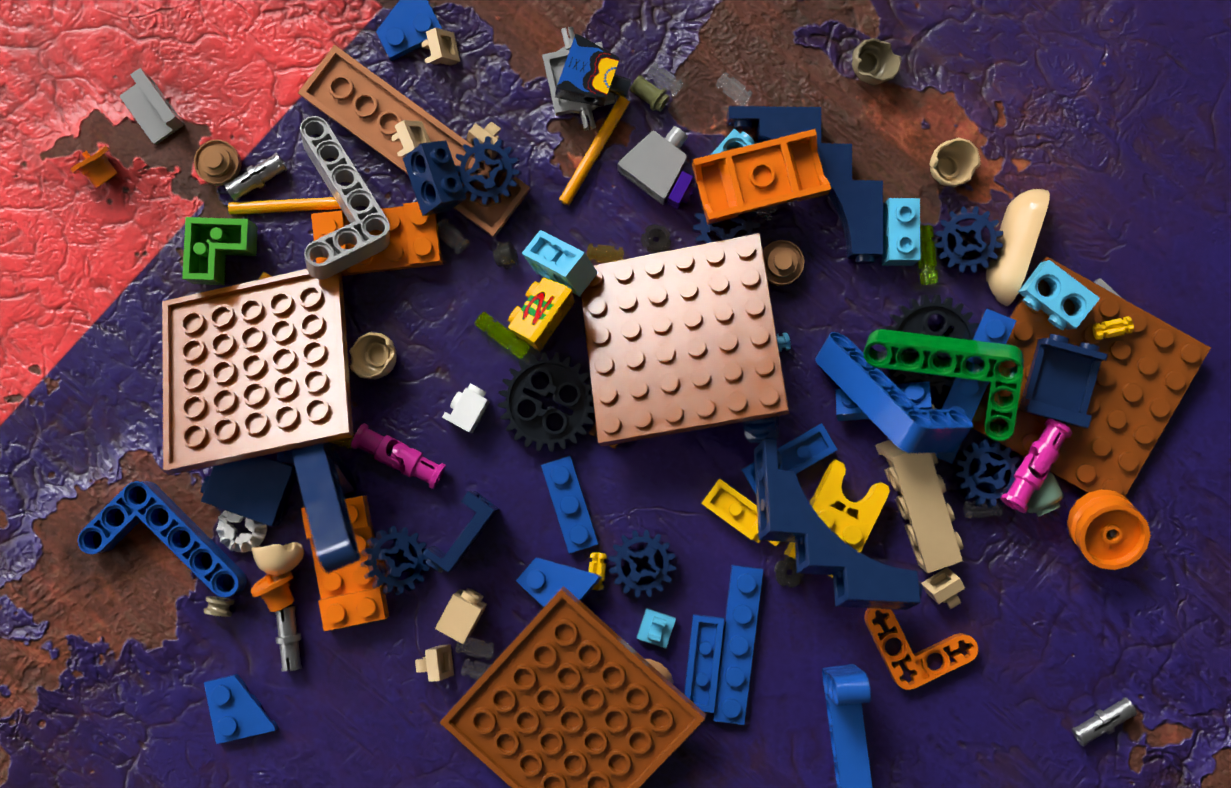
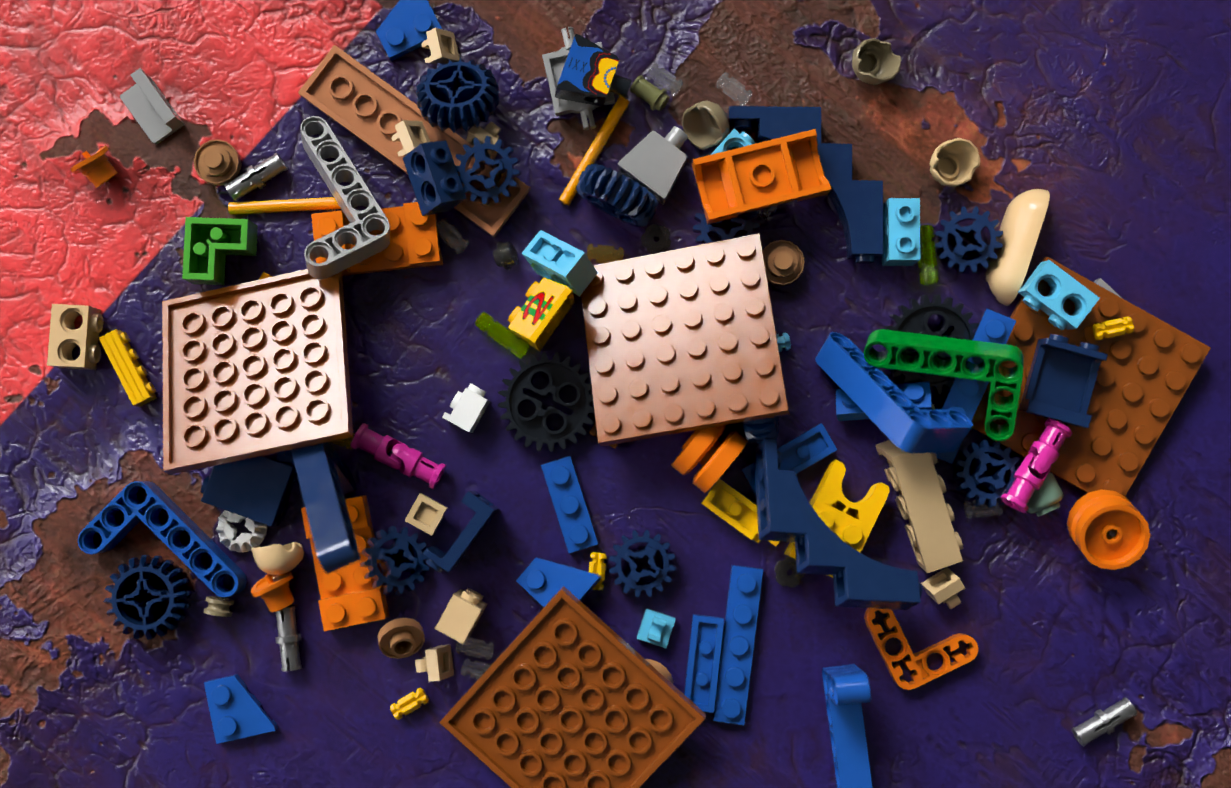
tan hair [349,332,397,380] -> none
dark purple plate [667,171,695,209] -> none
none -> tan brick [47,304,103,370]
none -> yellow piece [99,329,156,407]
none -> dark blue gear [103,555,192,640]
none -> medium nougat plate [378,618,425,659]
none -> yellow piece [390,688,429,720]
none -> tan tile [405,493,448,536]
none -> dark blue gear [416,58,500,133]
none -> dark blue gear [576,164,658,227]
none -> orange wheel [671,425,748,493]
none -> dark tan hair [682,100,730,150]

